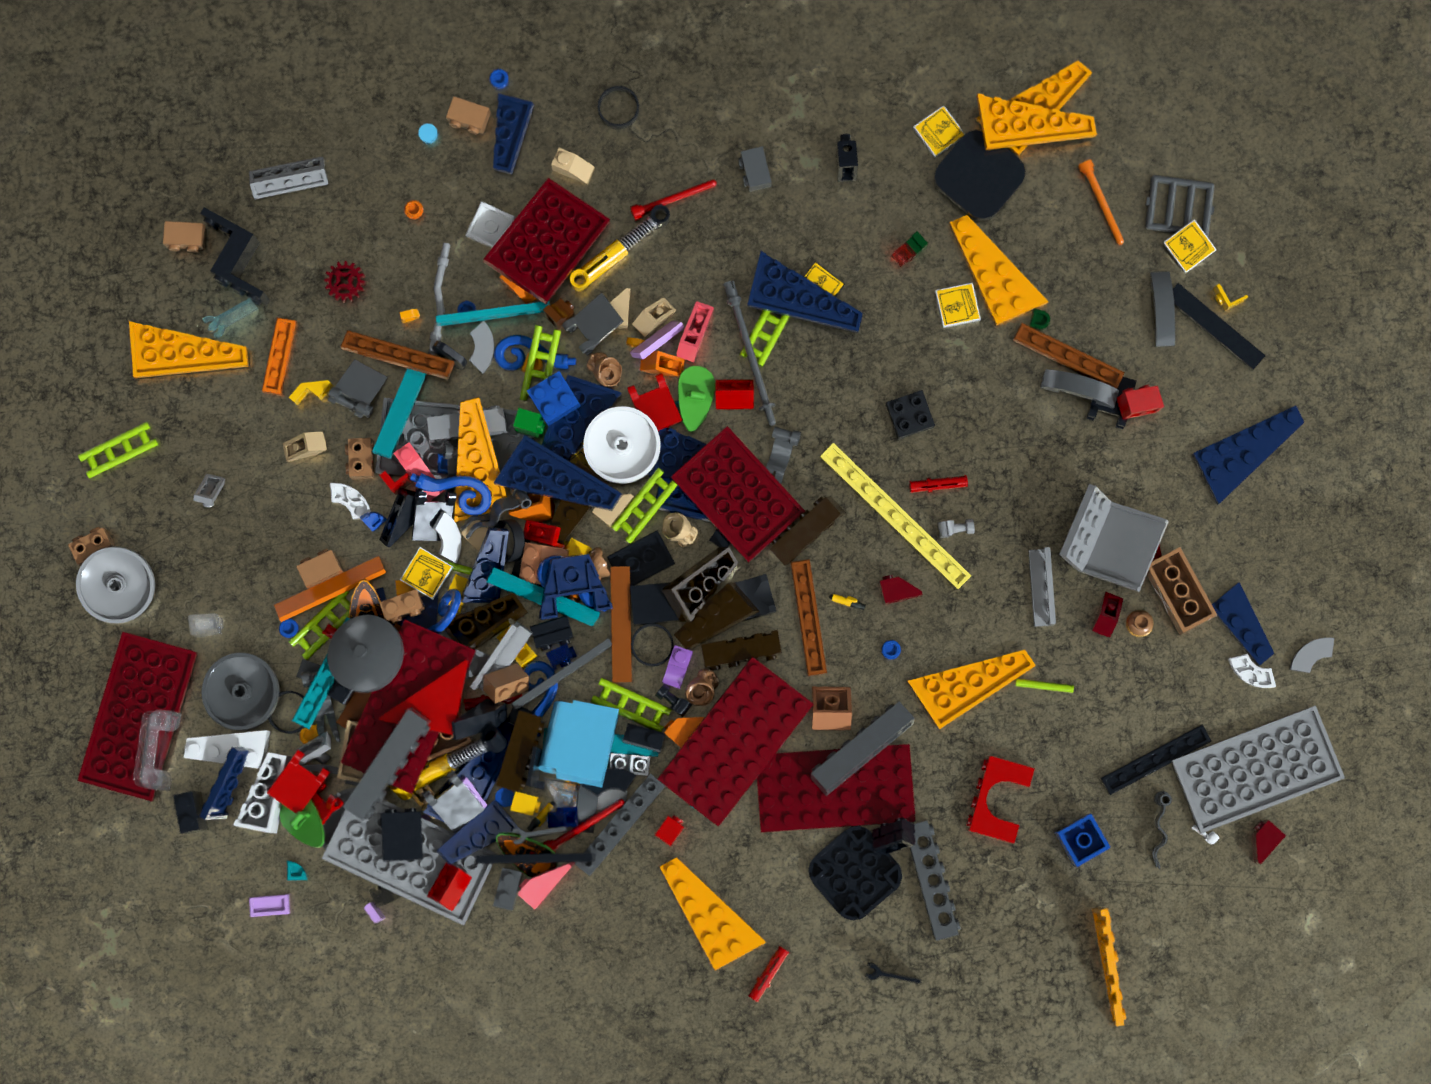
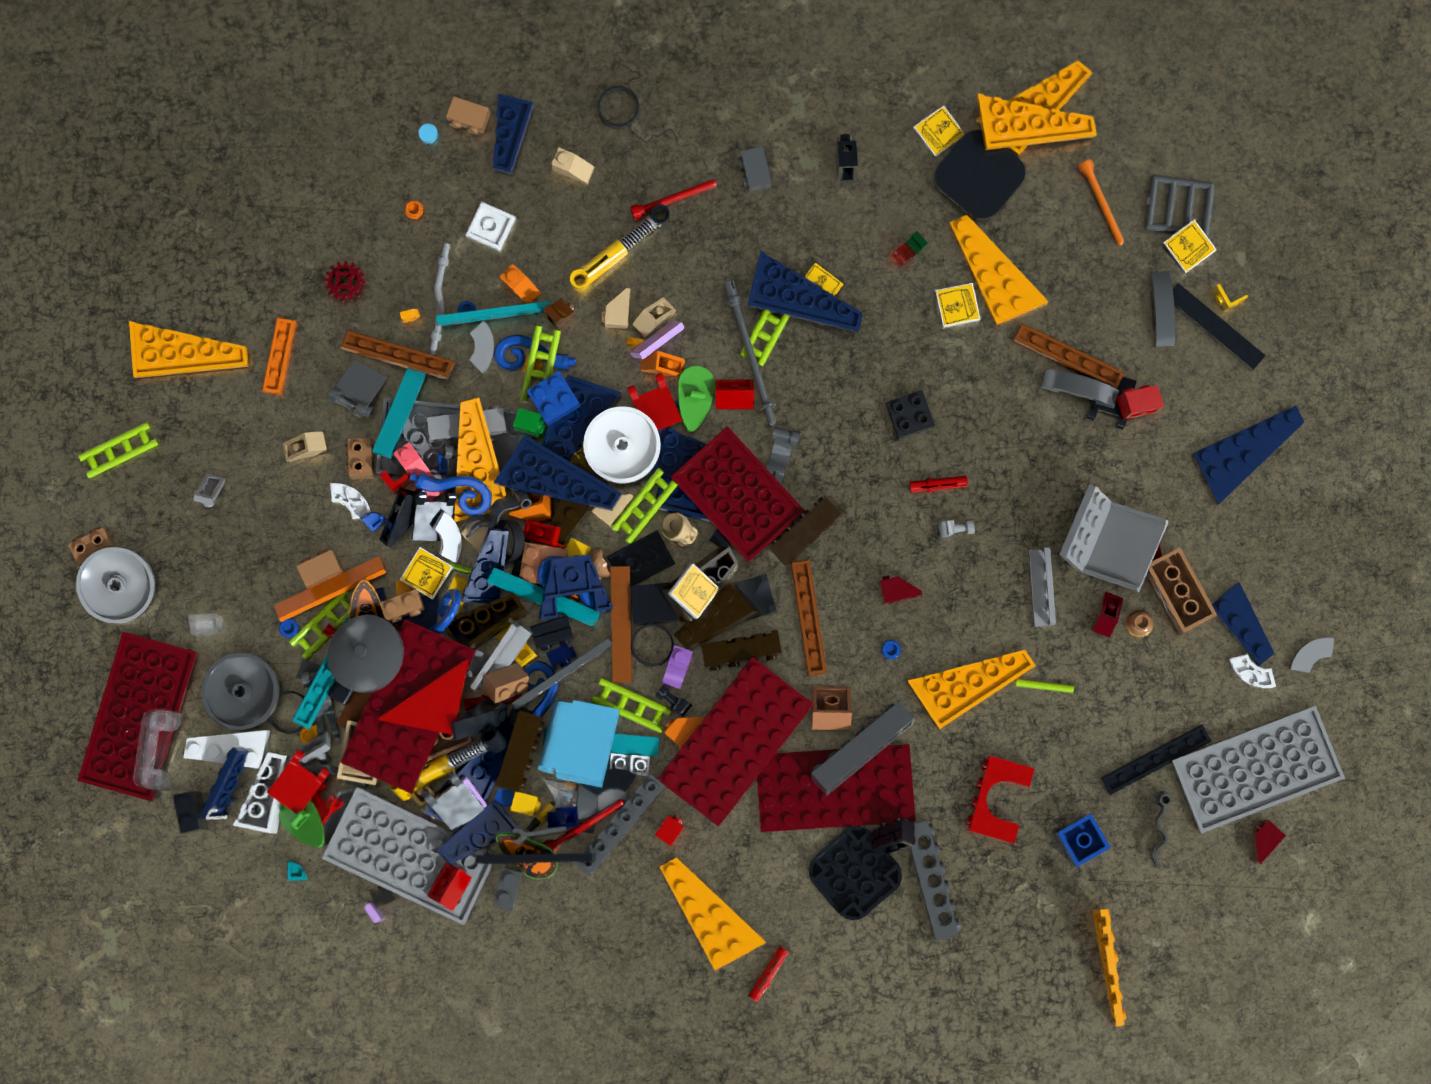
medium nougat brick [163,221,206,252] -> none
black bracket [200,207,270,306] -> none
clear light blue flag [202,298,258,338] -> none
light grey fence [249,156,328,199] -> none
lavender tile [249,894,290,917] -> none
yellow slope [289,380,333,406] -> none
dark grey brick [343,708,431,820] -> none
black brick [381,808,423,862] -> none
black tile [432,341,467,370] -> none
dark red plate [483,178,611,304] -> none
blue tile [490,69,509,89] -> none
coral slope [517,862,575,909] -> none
black flag [526,747,546,790] -> none
dark grey flag [562,293,624,356] -> none
medium nougat hair [587,352,622,387] -> none
black brick [622,723,666,753] -> none
coral slope [676,301,714,362] -> none
medium nougat hair [685,669,720,706] -> none
light yellow plate [820,443,971,590] -> none
yellow piece [829,594,866,610] -> none
black flag [865,962,921,984] -> none
dark green tile [1029,308,1051,330] -> none
white hand [1192,825,1219,844] -> none
none -> yellow tile [668,564,720,619]

